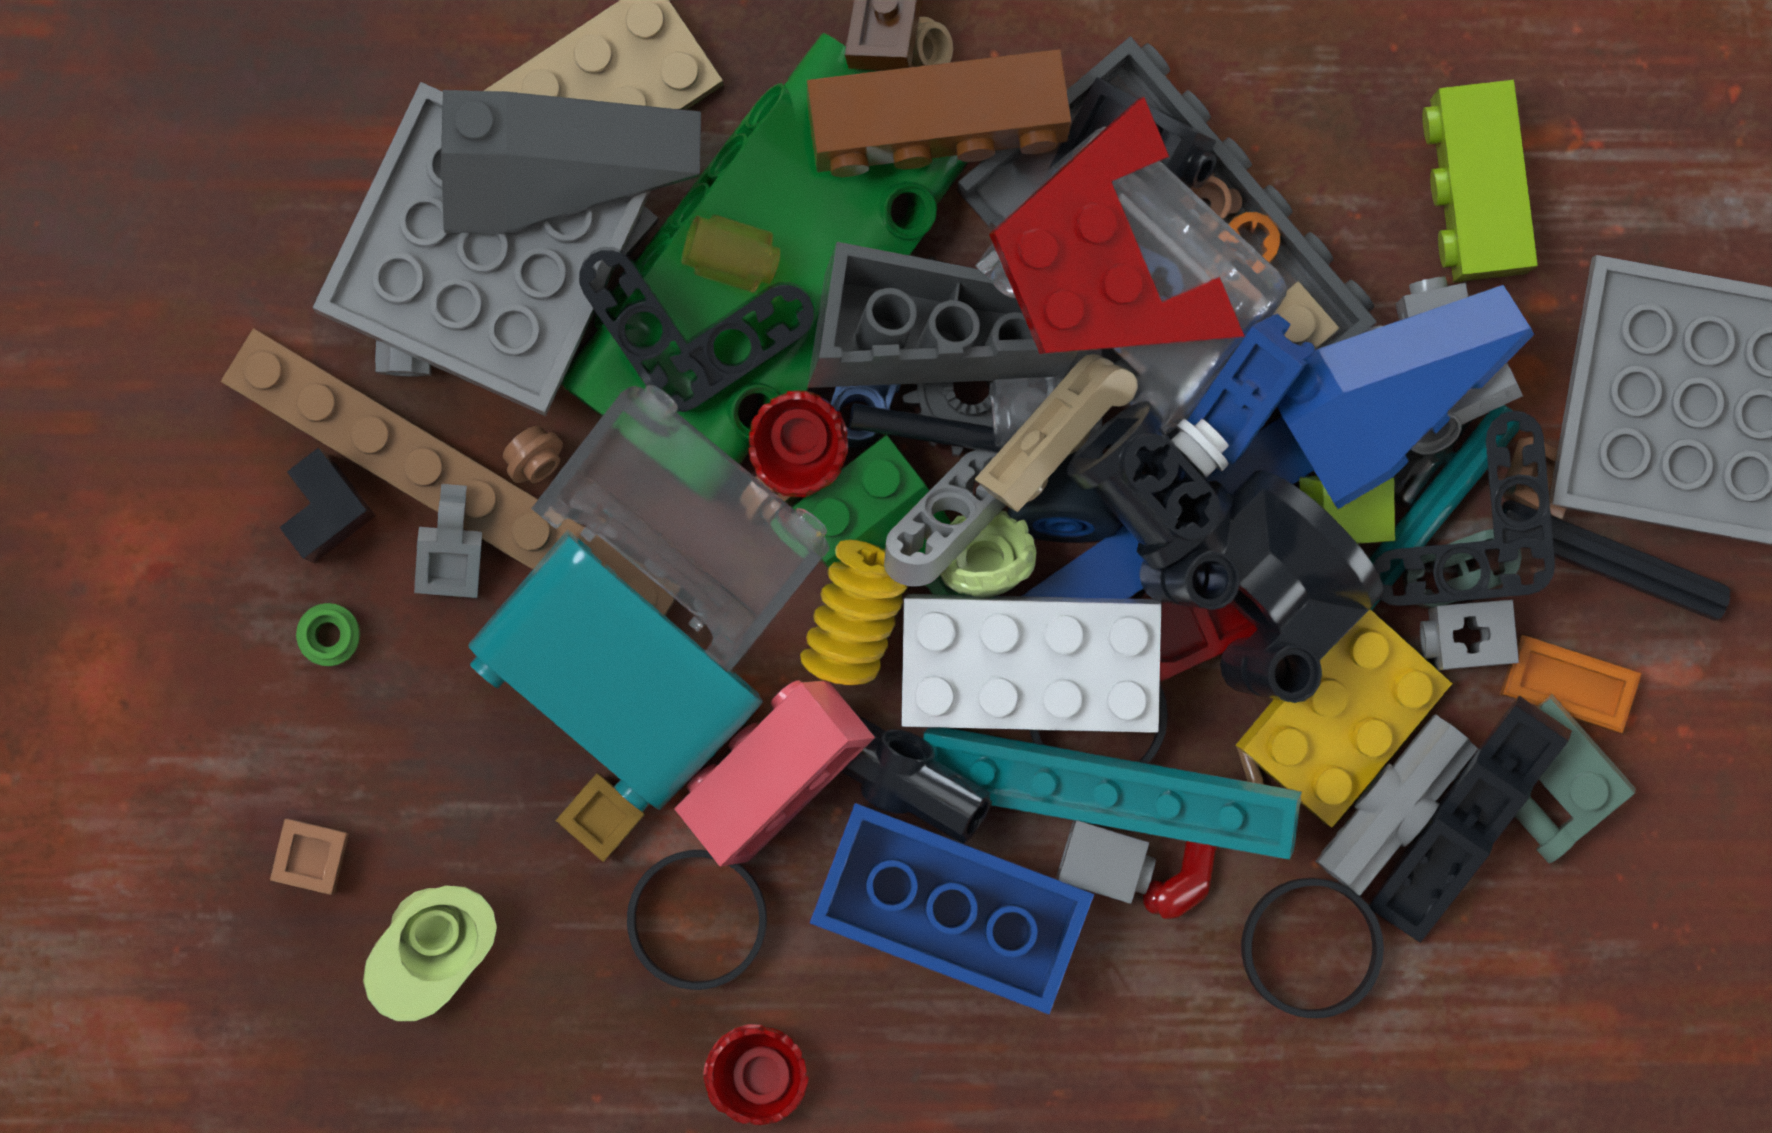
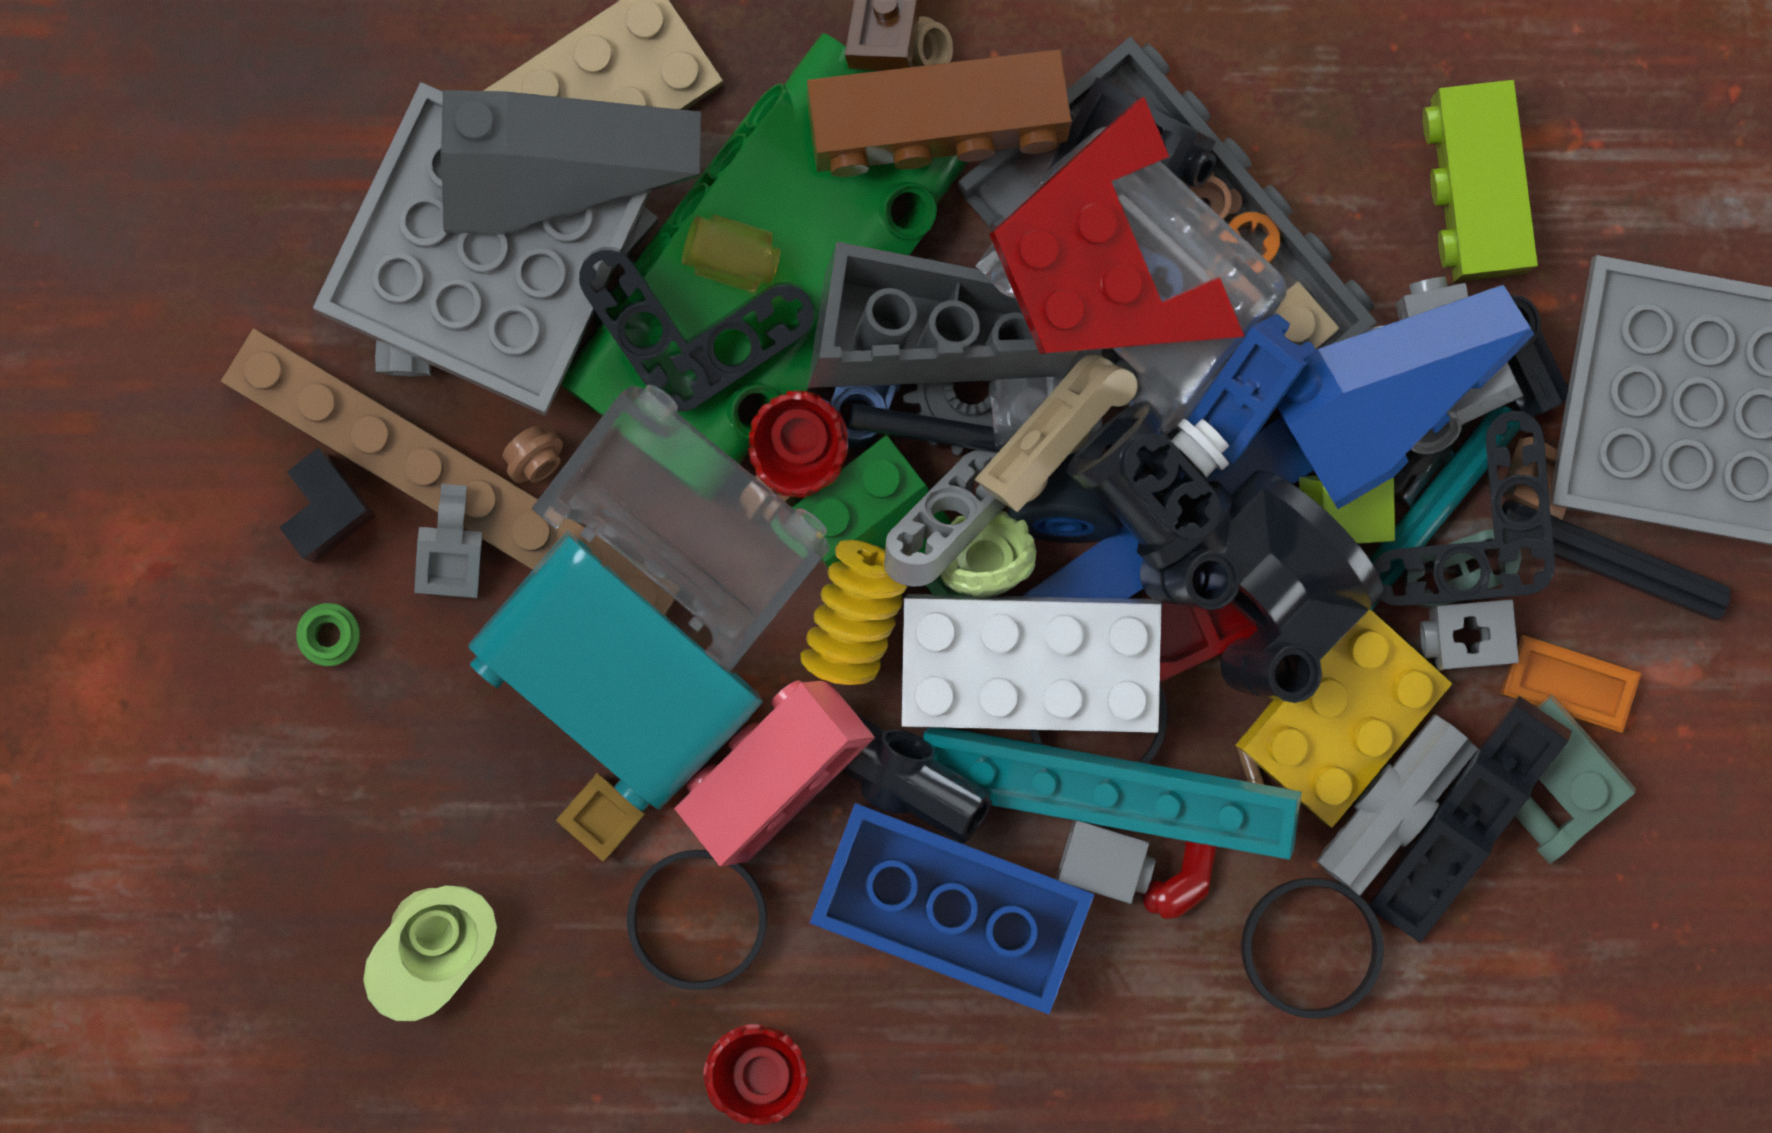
nougat plate [270,818,349,895] -> none
none -> black piece [1507,294,1568,417]

